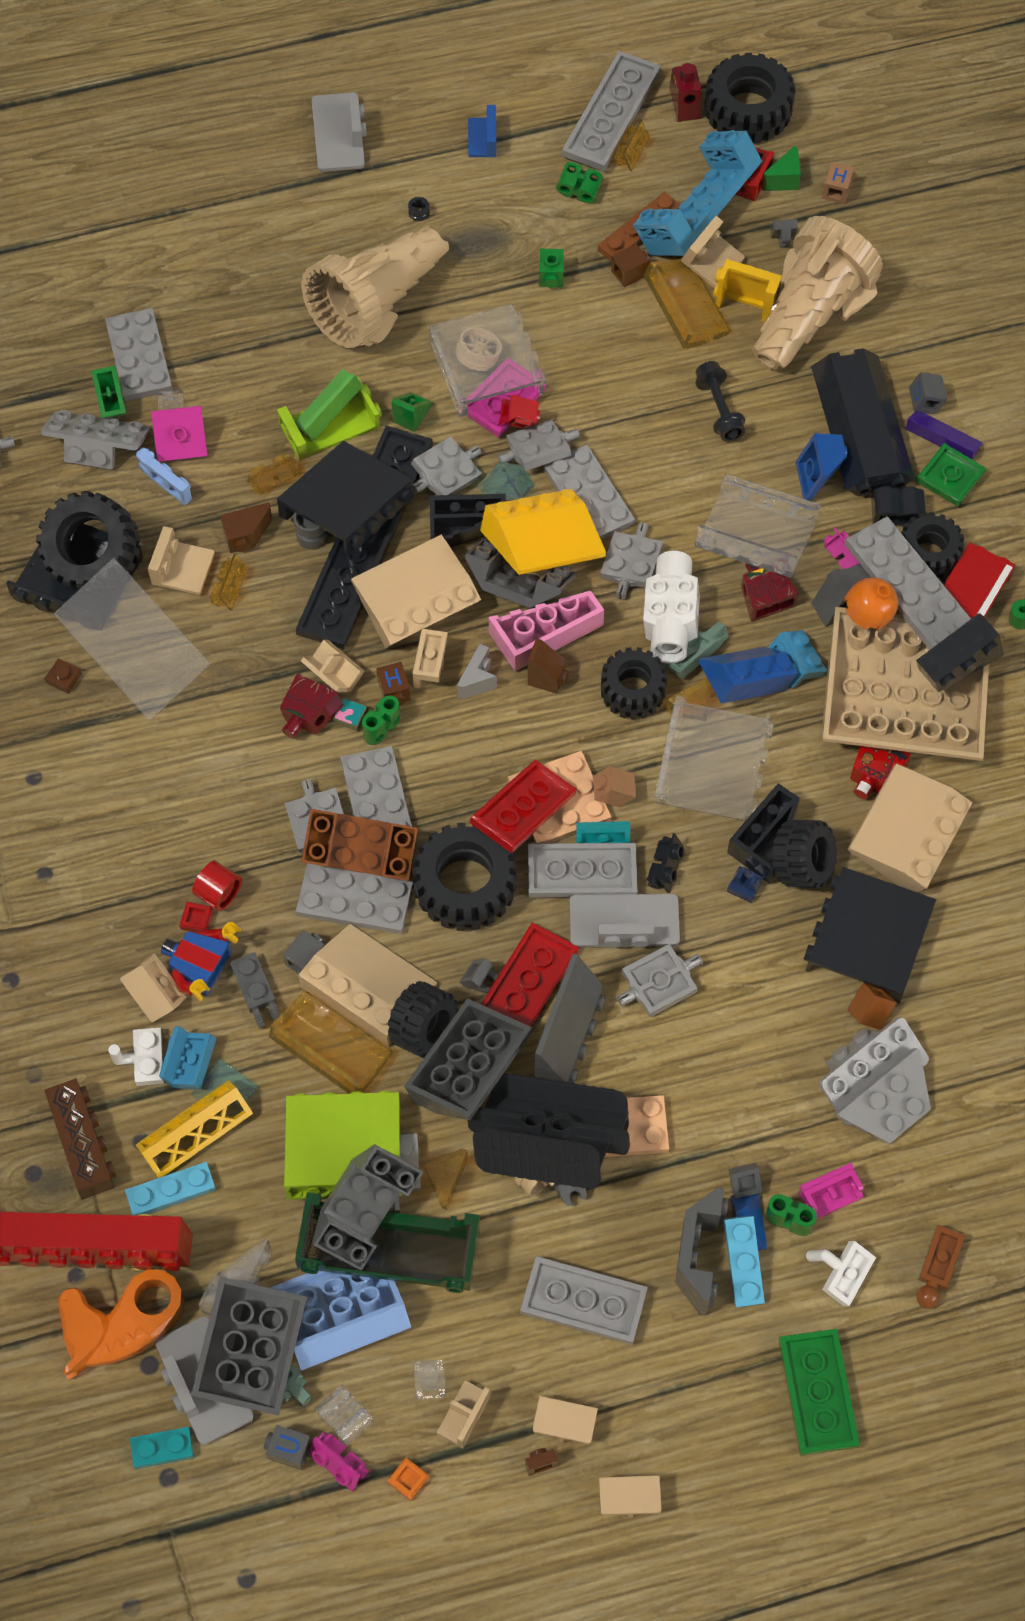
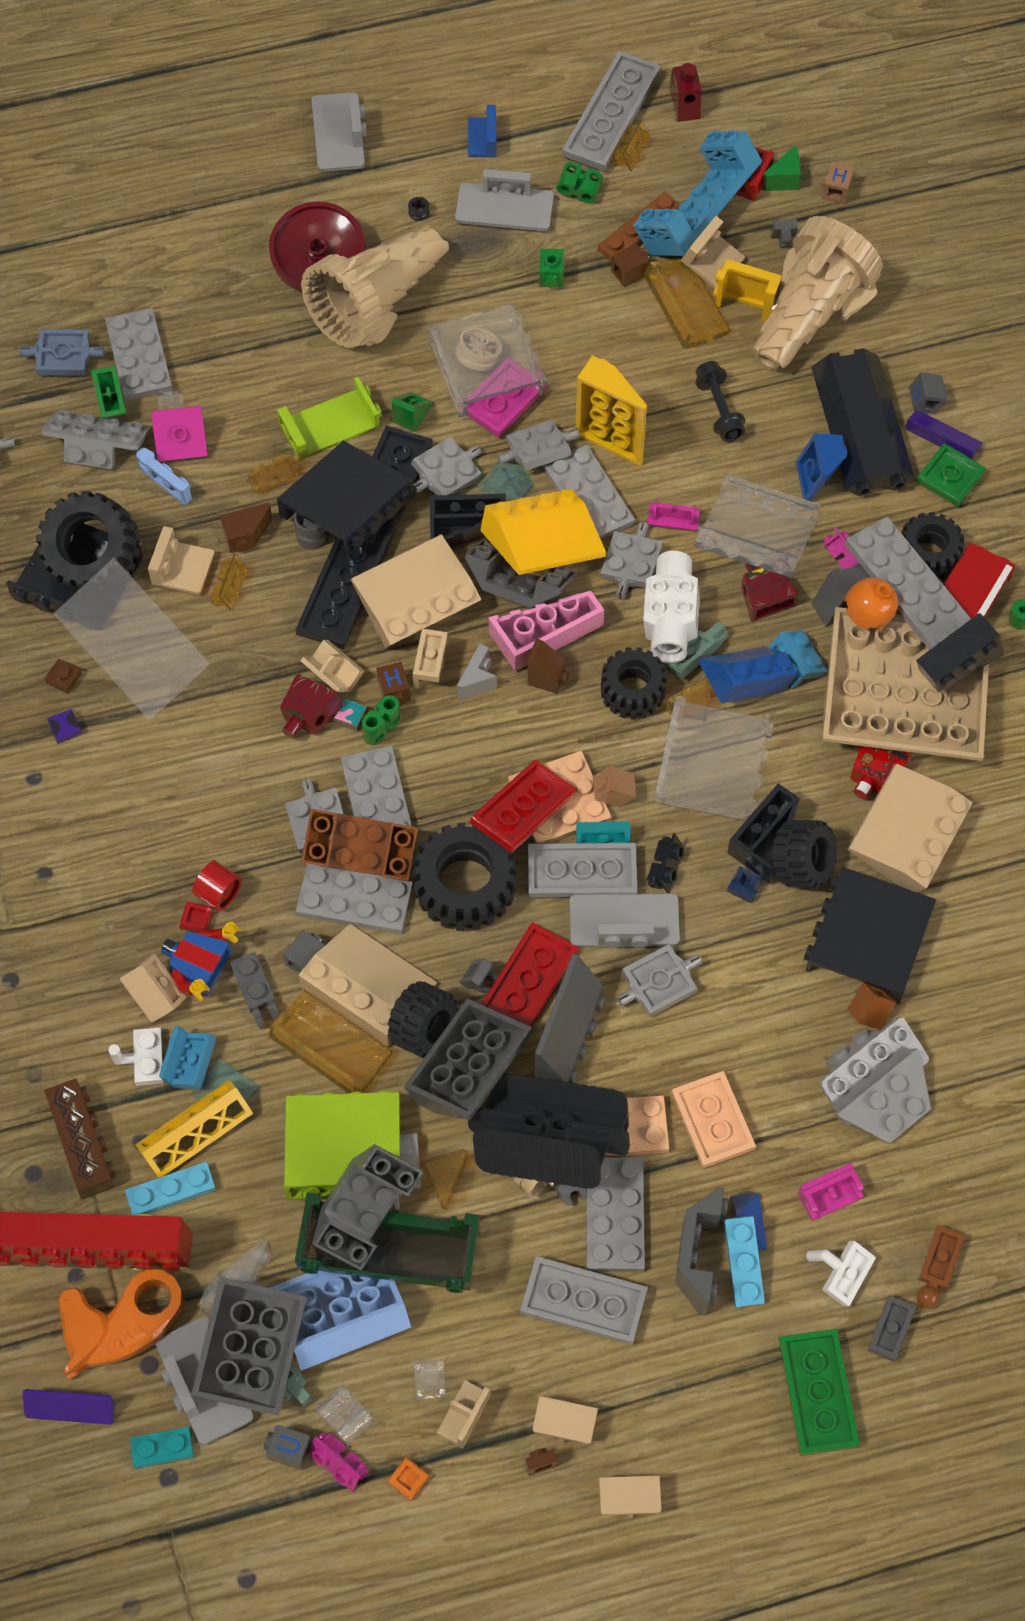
bright green panel [295,369,363,441] -> none
red window [498,395,540,429] -> none
black tyre [704,53,795,144] -> none
dark grey tile [728,1162,762,1199] -> none
green piece [765,1194,817,1236] -> none
black brick [871,486,926,526] -> none
none -> sand blue plate [20,329,105,376]
none -> dark purple slope [23,1389,116,1425]
none -> dark purple tile [47,709,82,744]
none -> dark red dish [269,202,366,292]
none -> light grey bracket [455,169,554,231]
none -> yellow slope [575,355,647,466]
none -> light grey plate [586,1158,645,1272]
none -> dark pink hinge [647,500,700,531]
none -> light nougat plate [671,1071,756,1169]
none -> dark grey plate [867,1295,916,1362]

